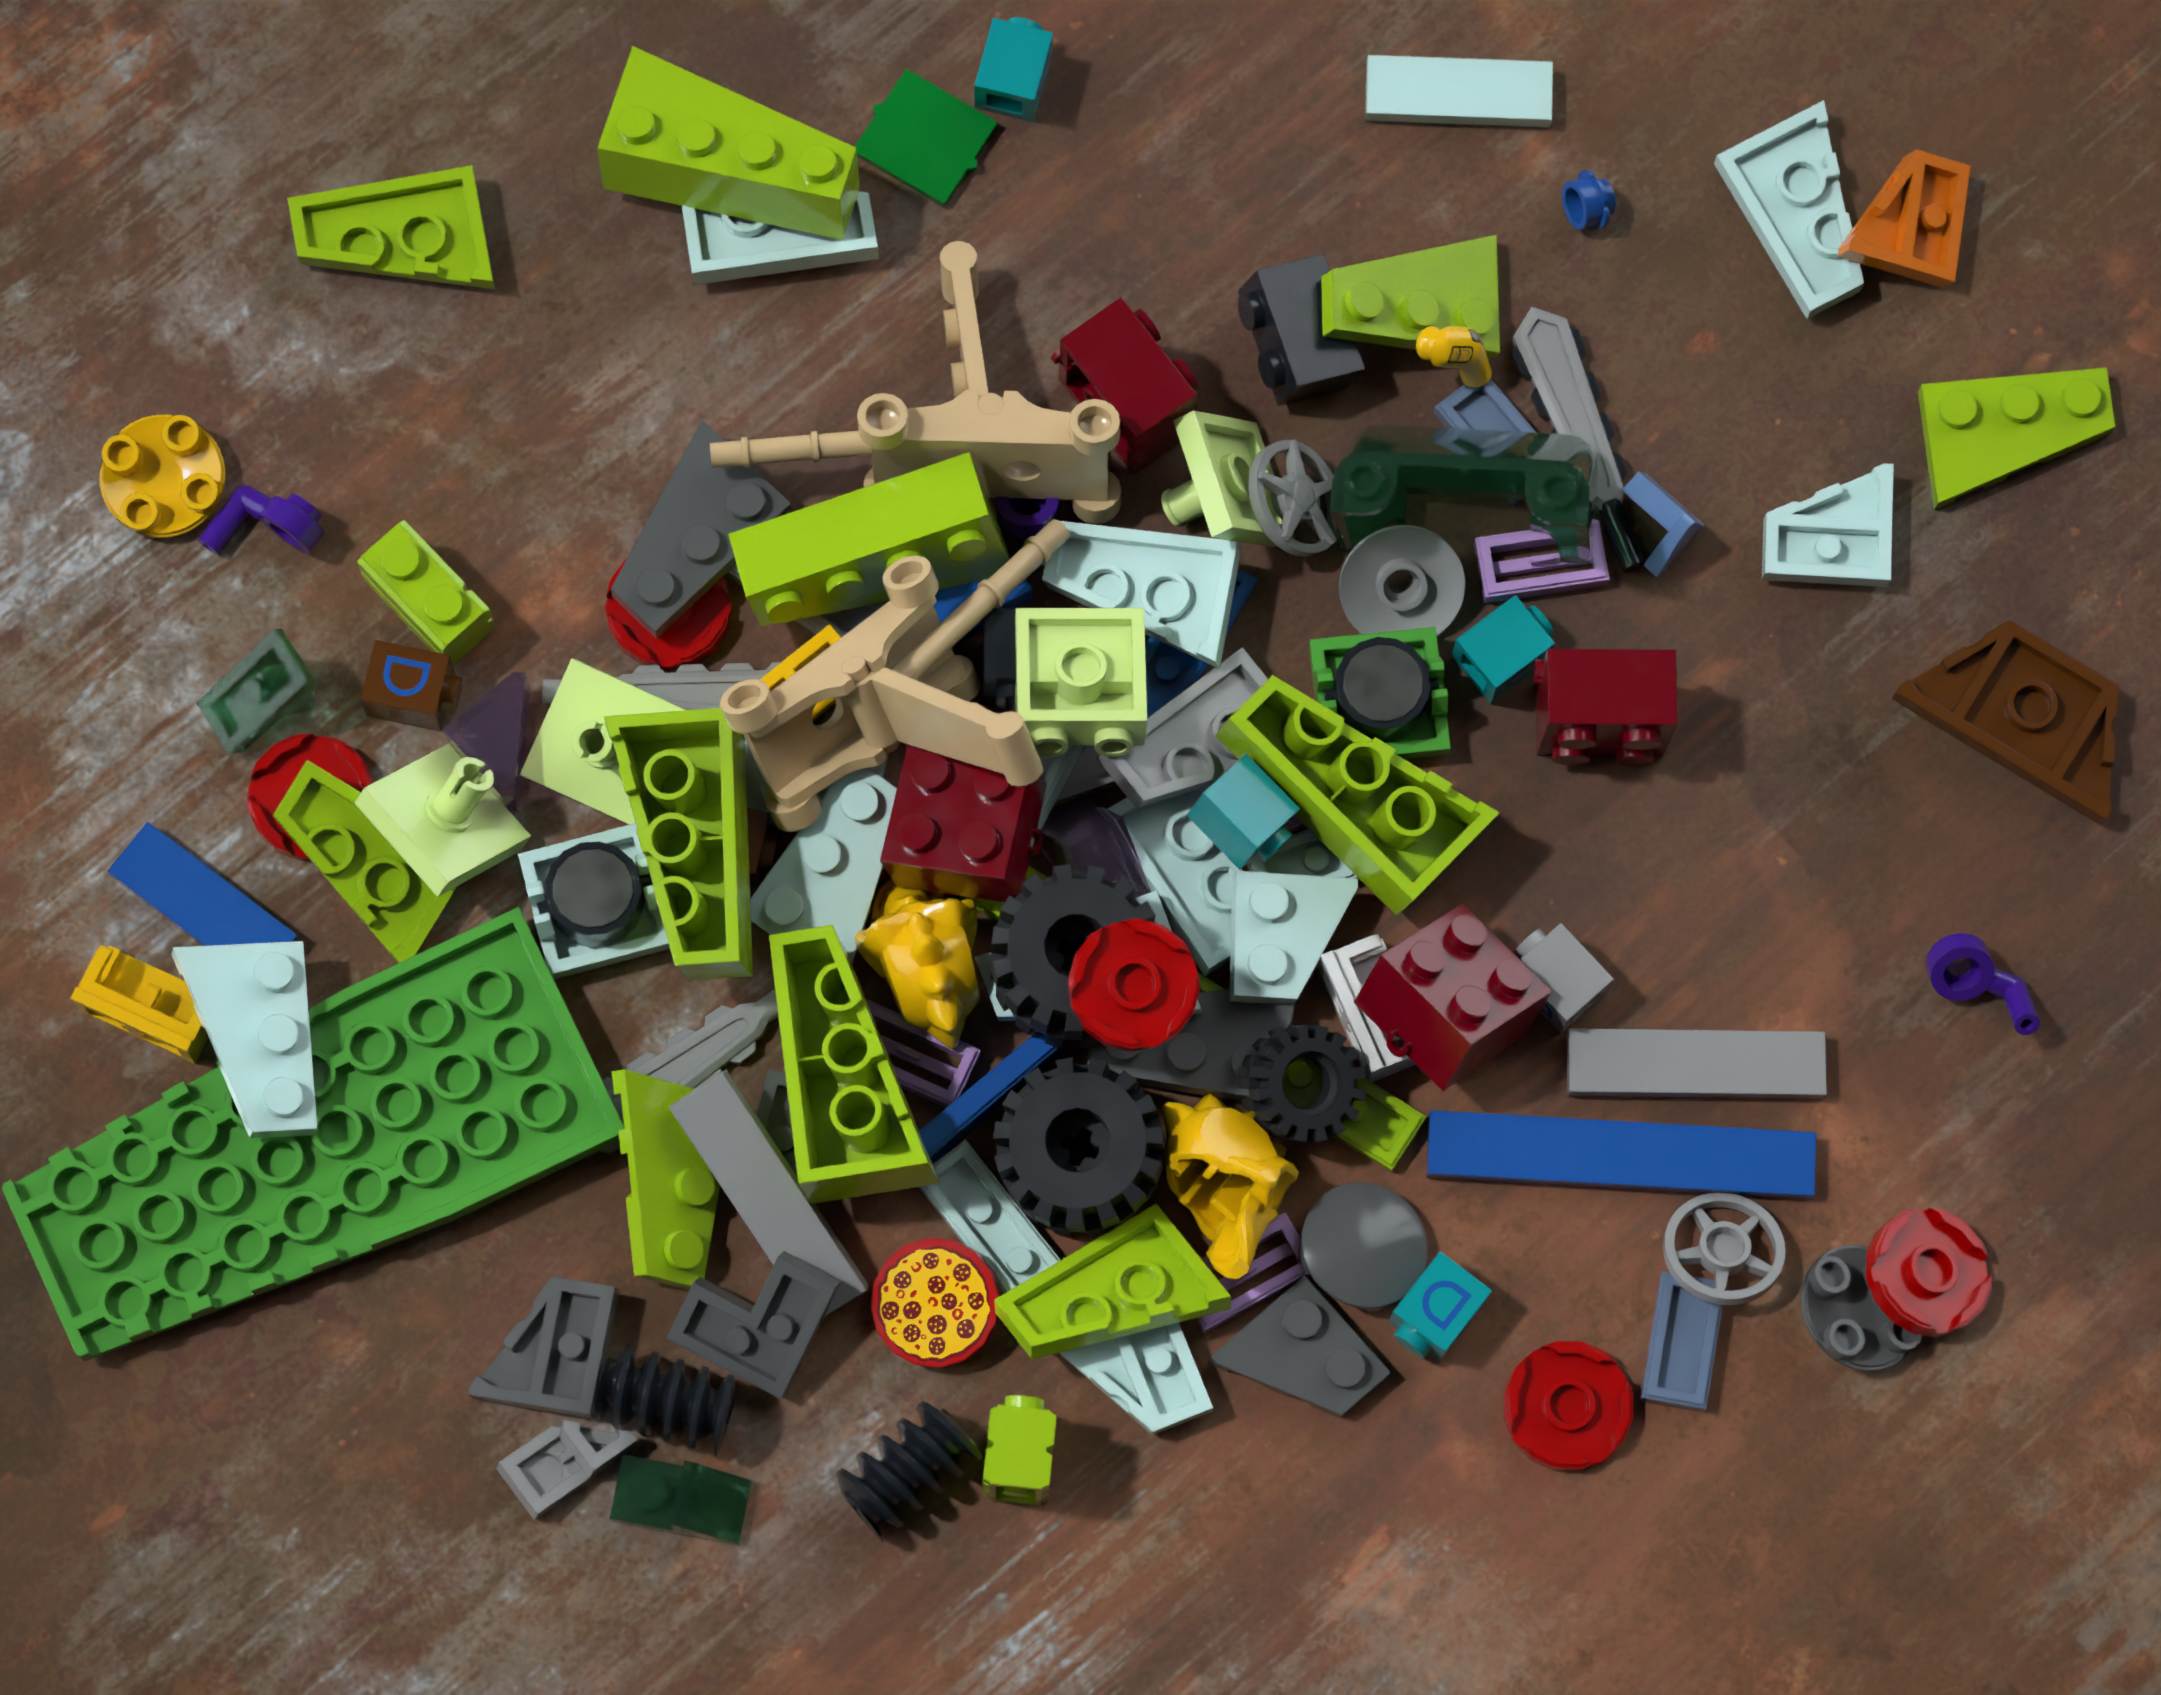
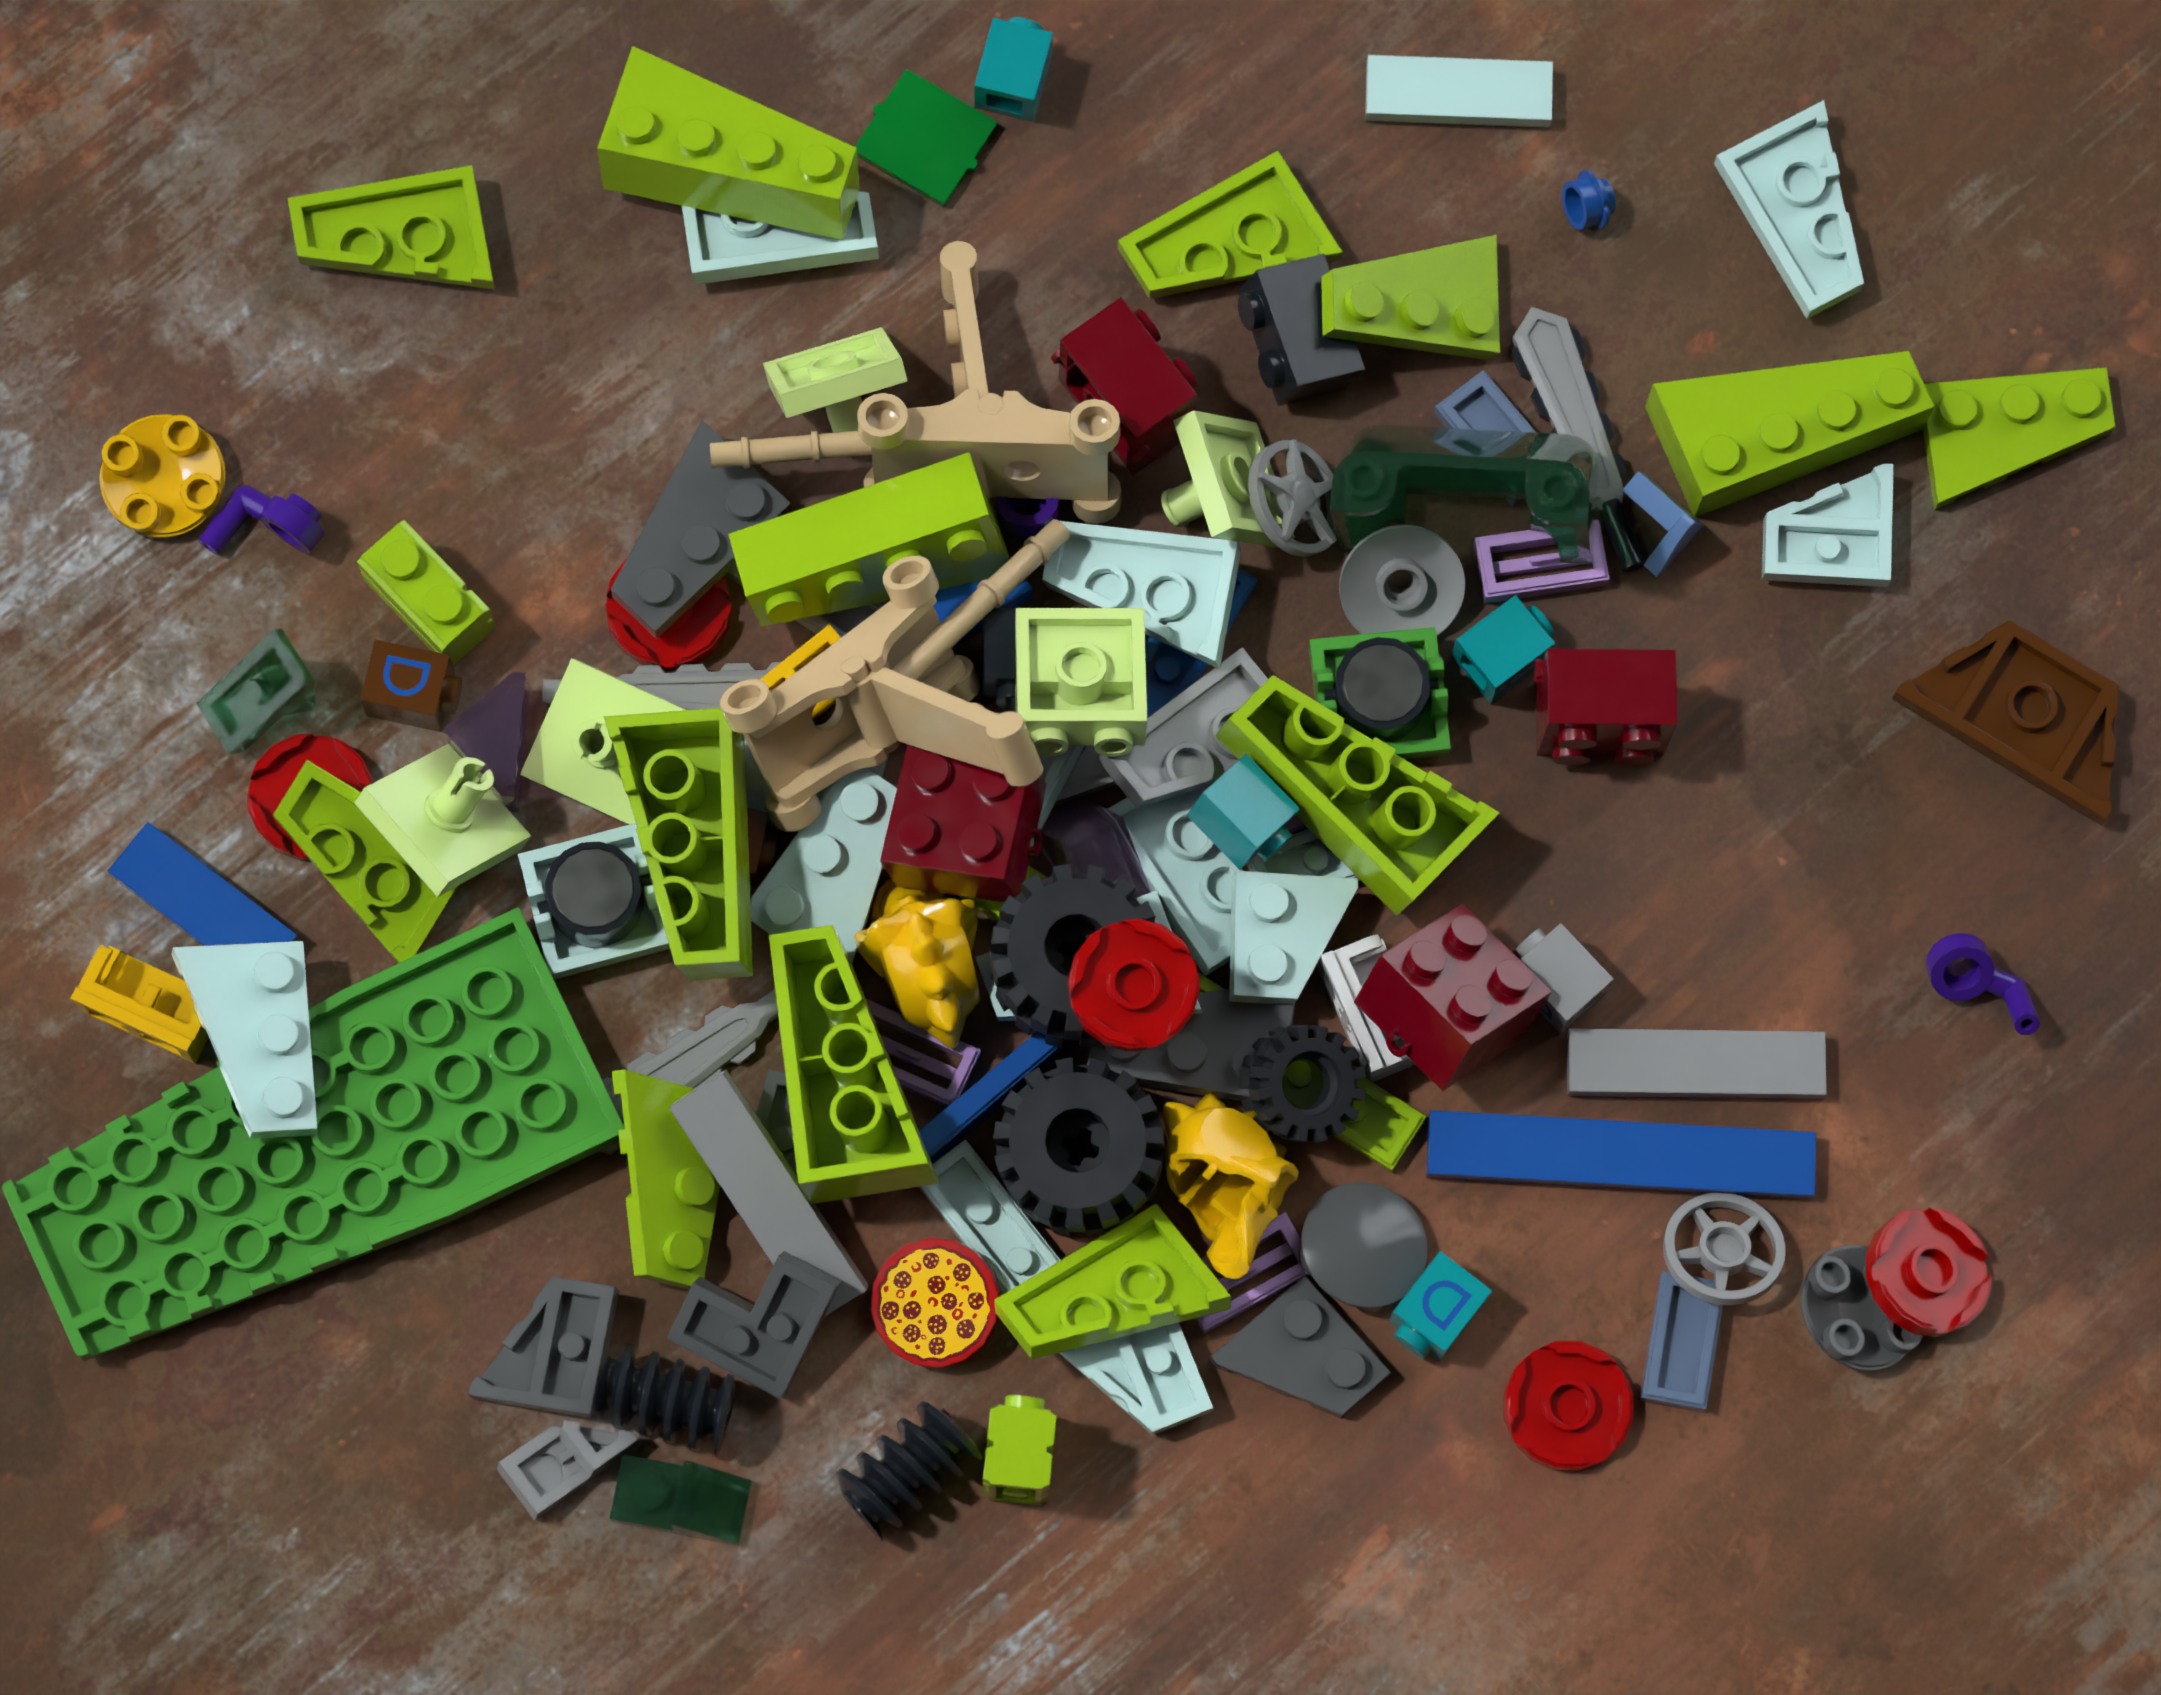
yellow arm [1416,326,1492,387] -> none
orange wing [1837,149,1971,288] -> none
none -> yellowish green tile [763,327,908,433]
none -> lime wing [1118,151,1342,299]
none -> lime wedge [1645,351,1934,517]

